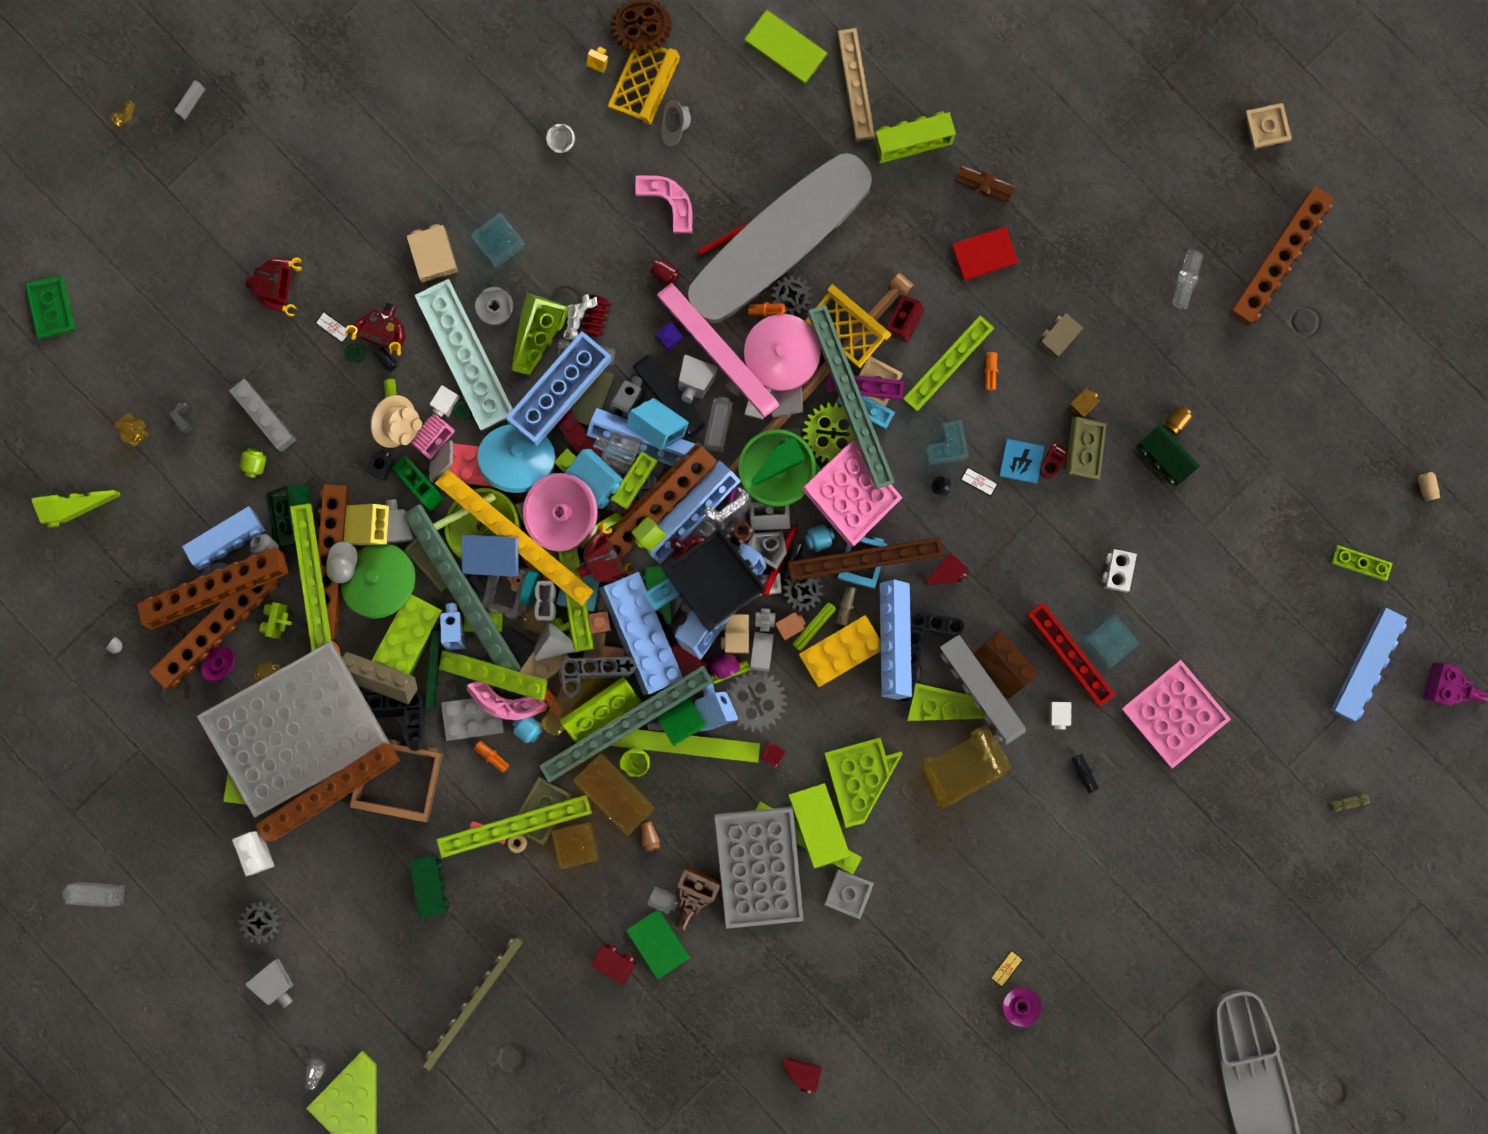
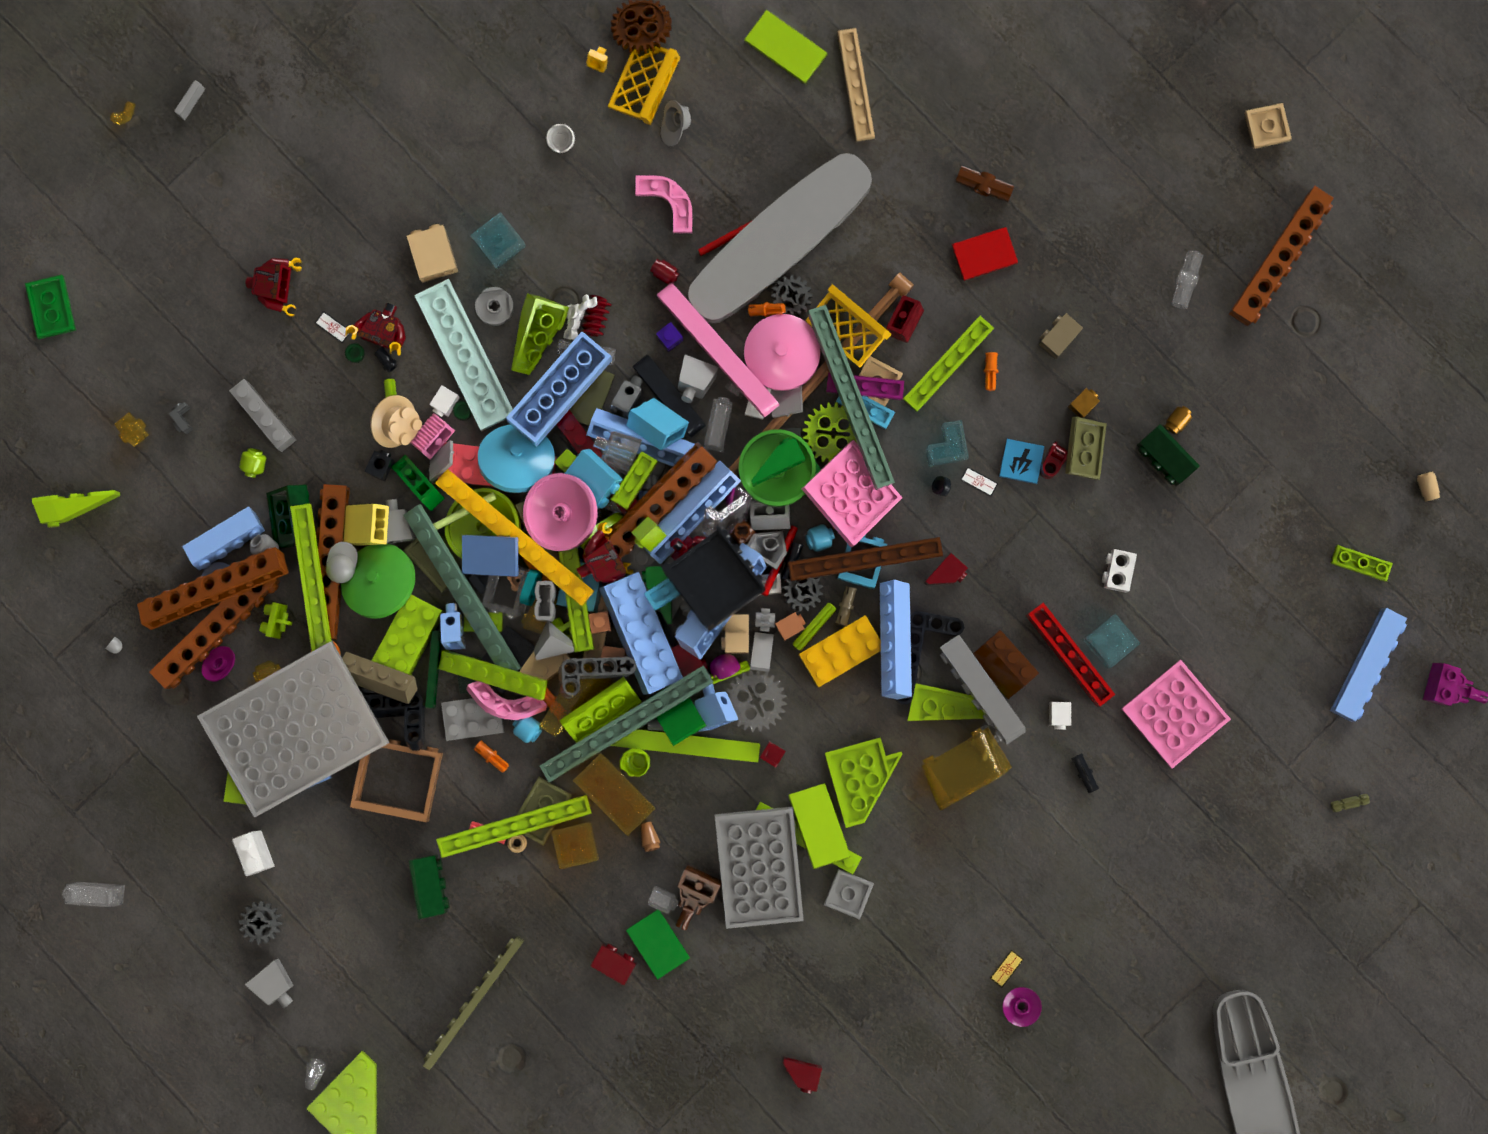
dark orange brick [256,743,400,842] -> none
lime brick [874,111,956,163] -> none

